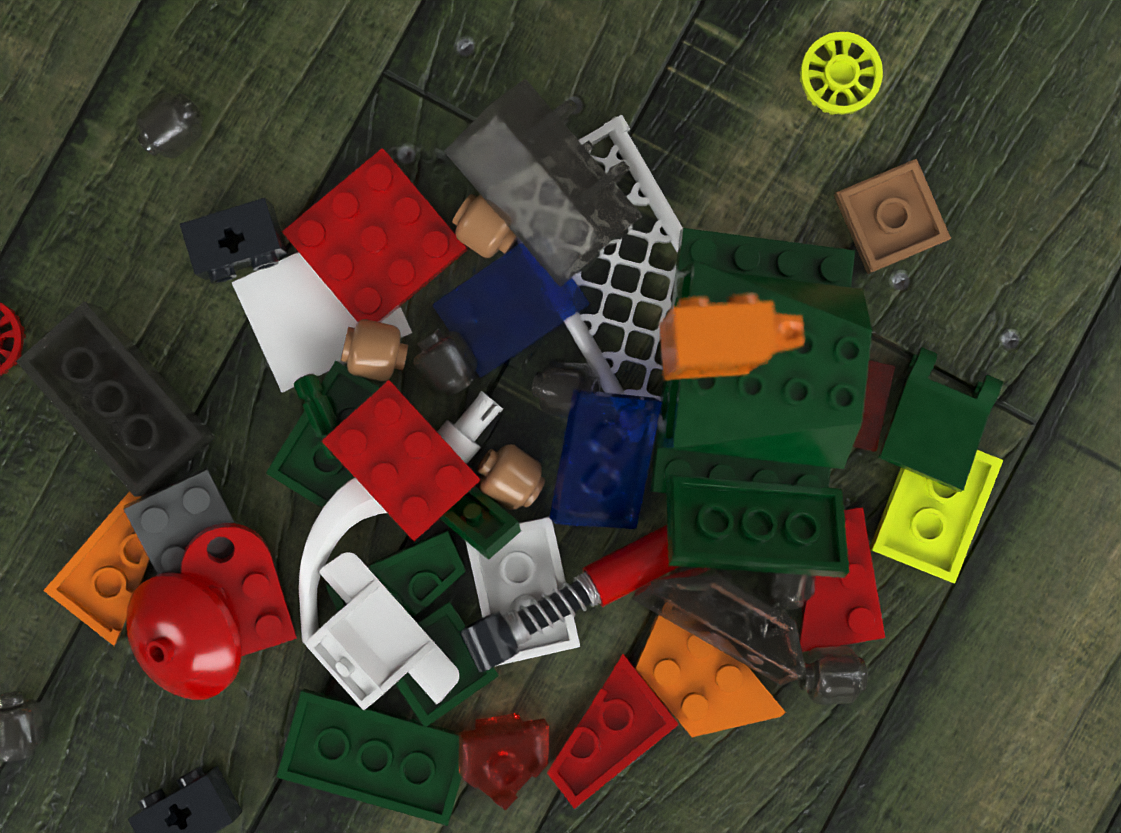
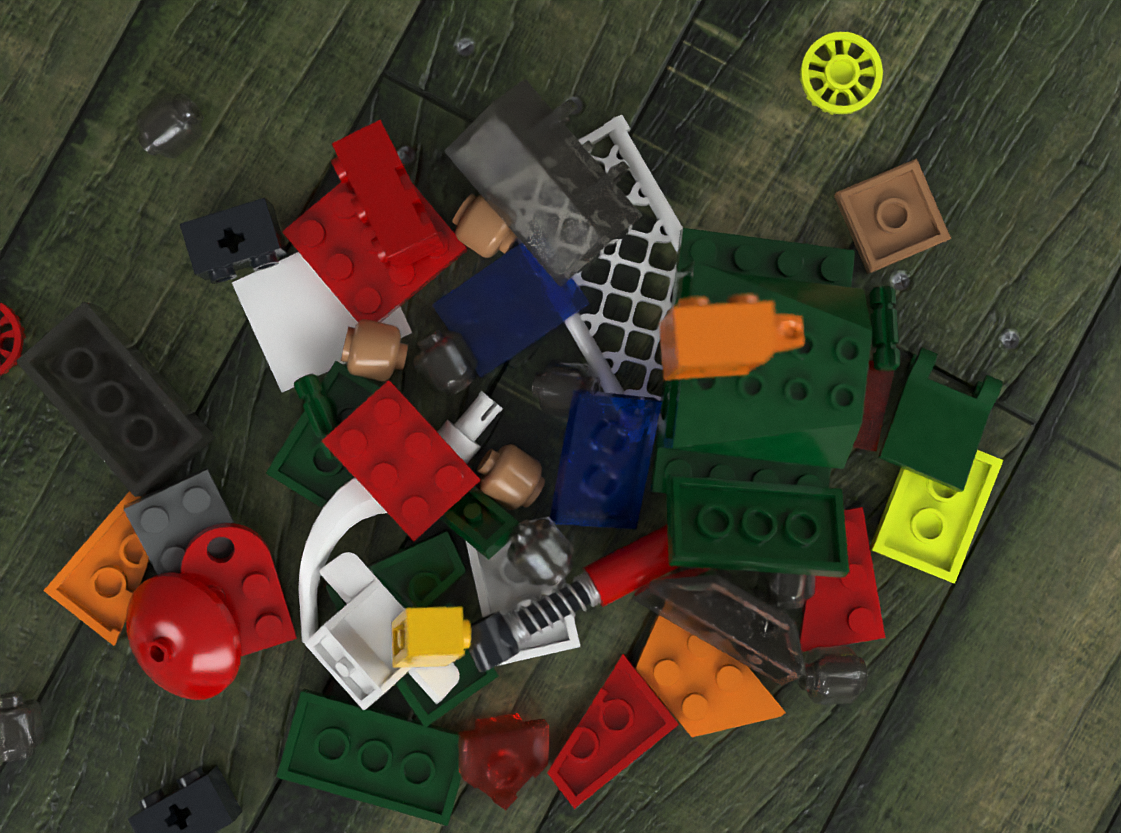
none -> red wedge [331,120,444,271]
none -> yellow brick [391,607,471,668]
none -> clear smoke head [507,519,574,586]
none -> dark green axle [869,286,900,372]

